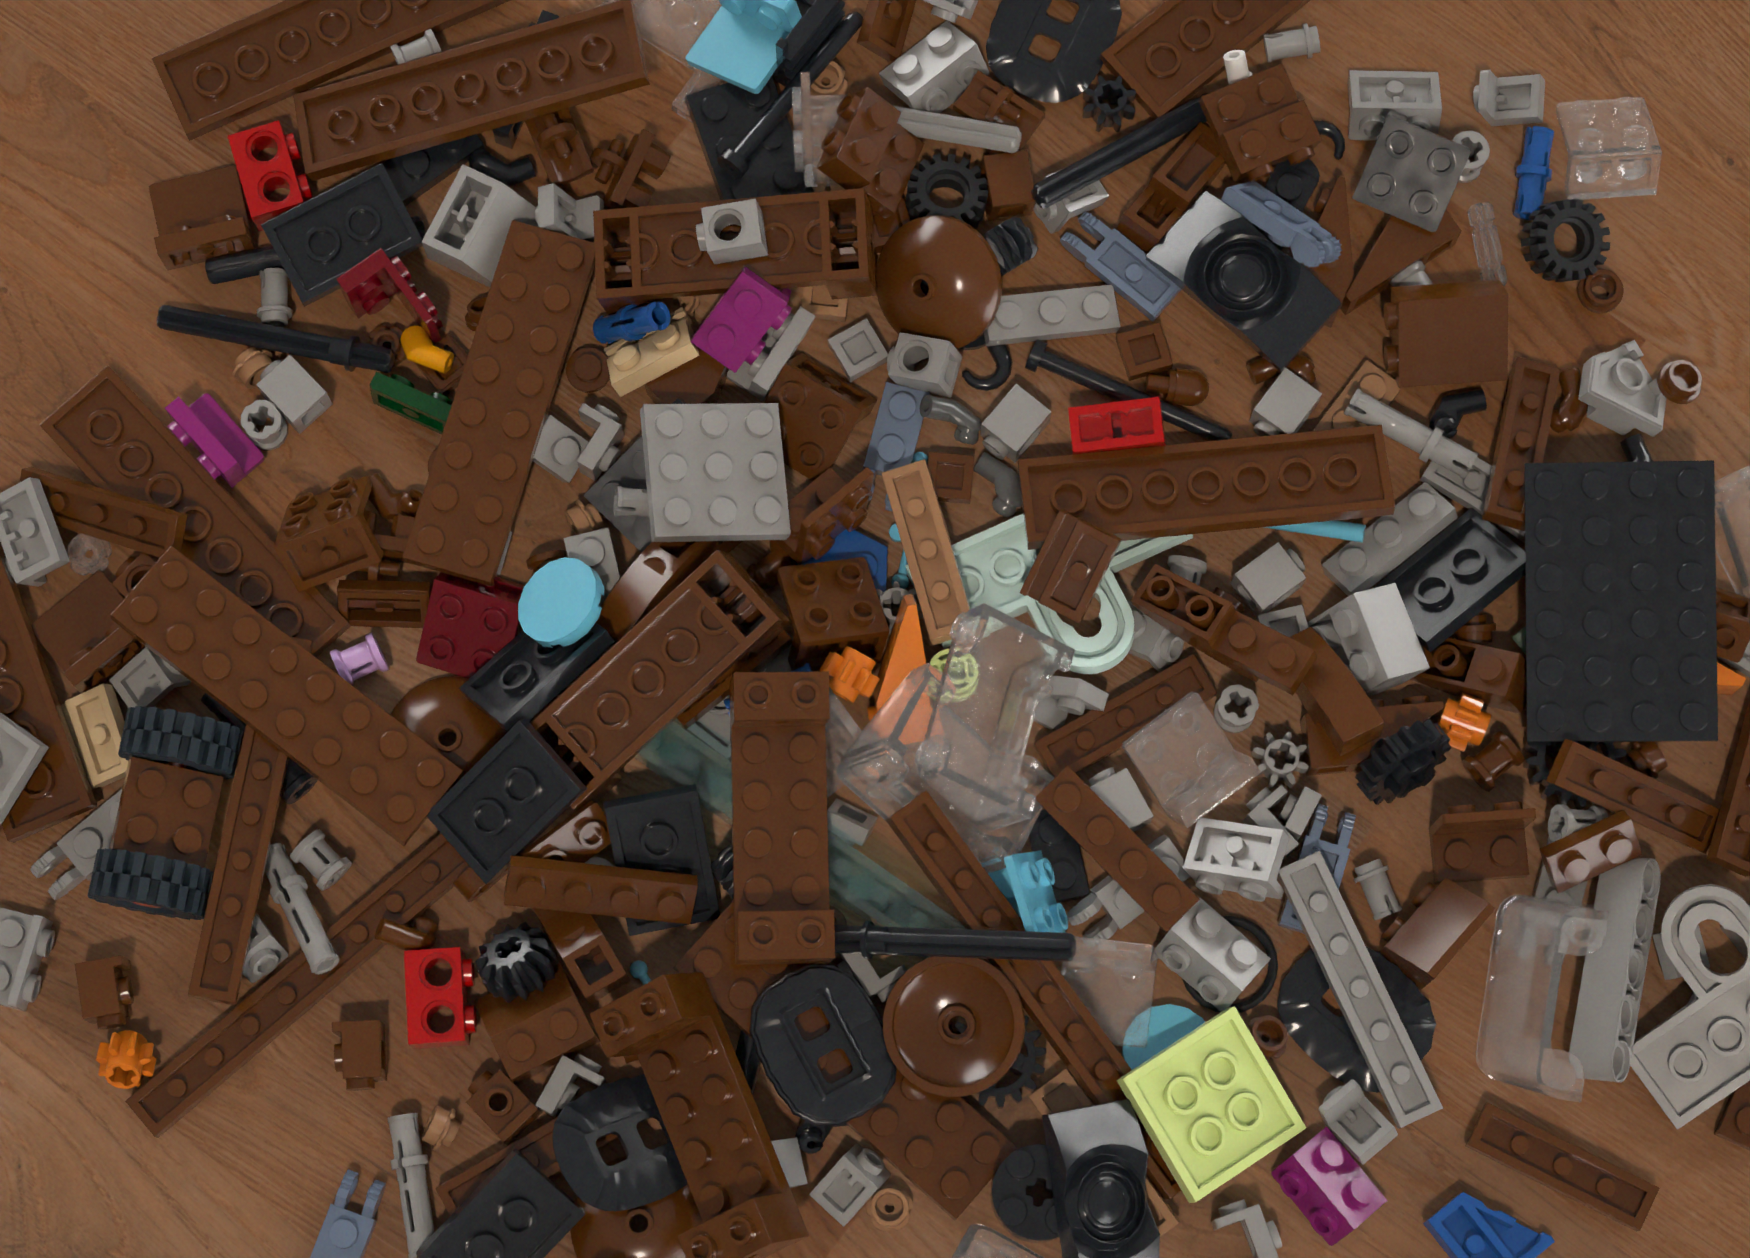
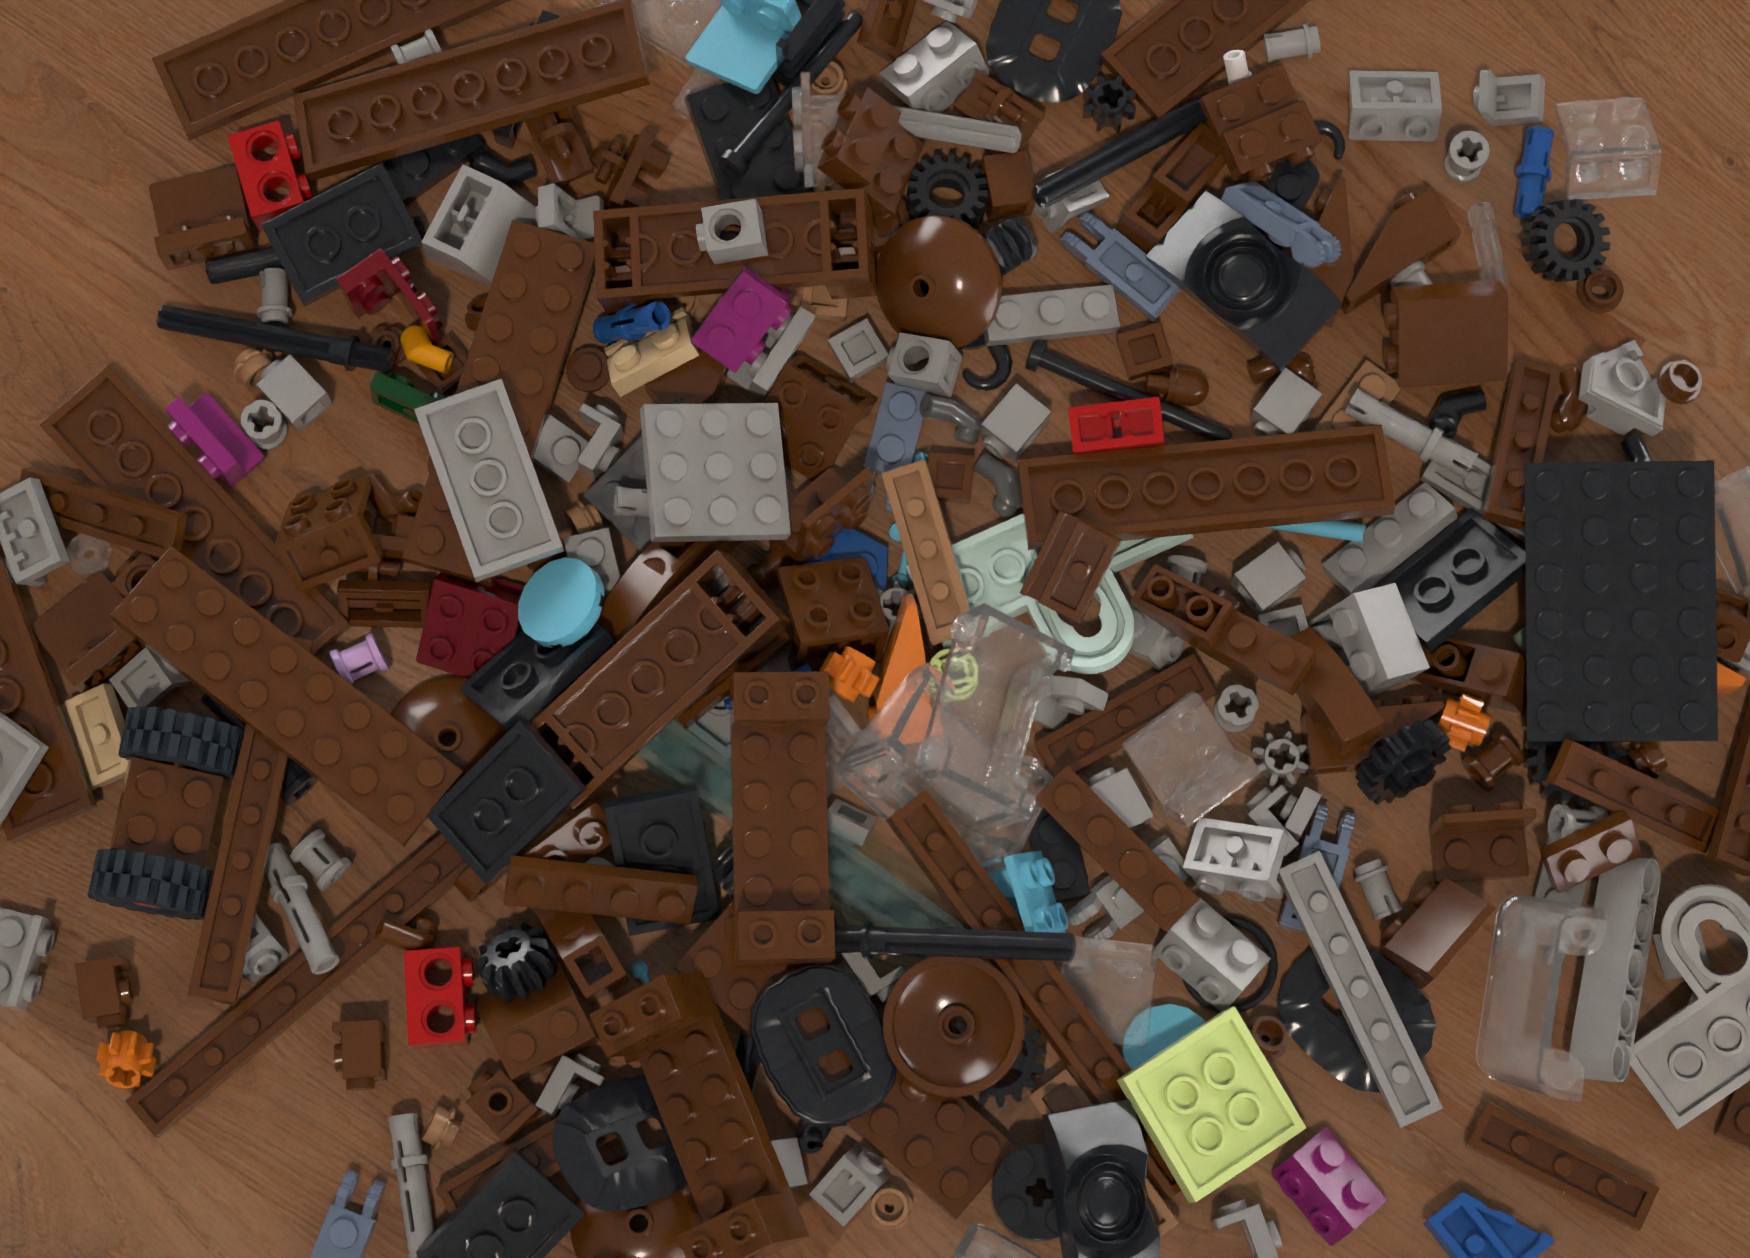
light grey hinge [30,789,122,900] -> none
light grey bracket [1318,1079,1398,1165] -> none
black bracket [1352,110,1471,232] -> none
reddish brown plate [1455,614,1496,643] -> none
none -> light grey plate [414,379,564,582]

